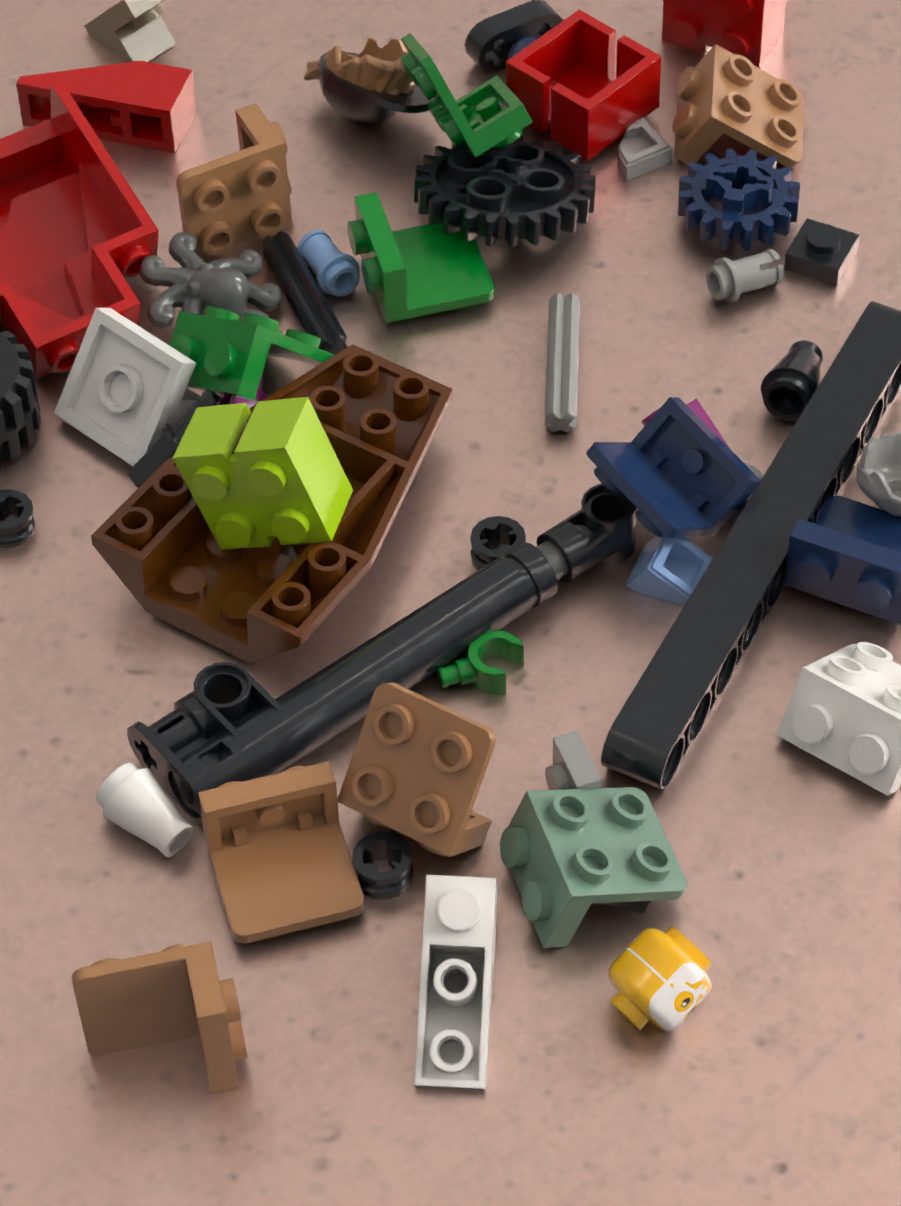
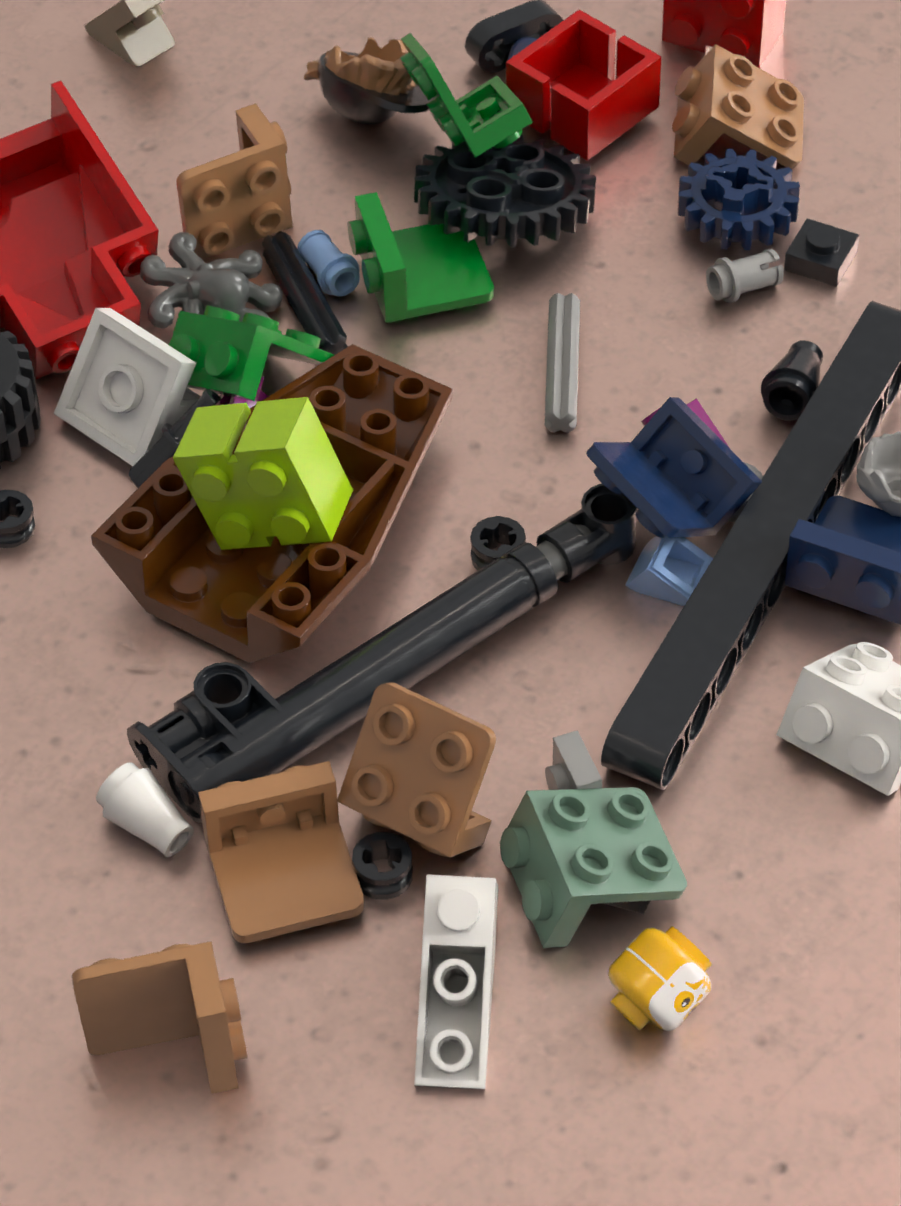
red slope [16,61,196,153] -> none
green piece [437,630,524,695] -> none
light grey tile [617,117,673,182] -> none

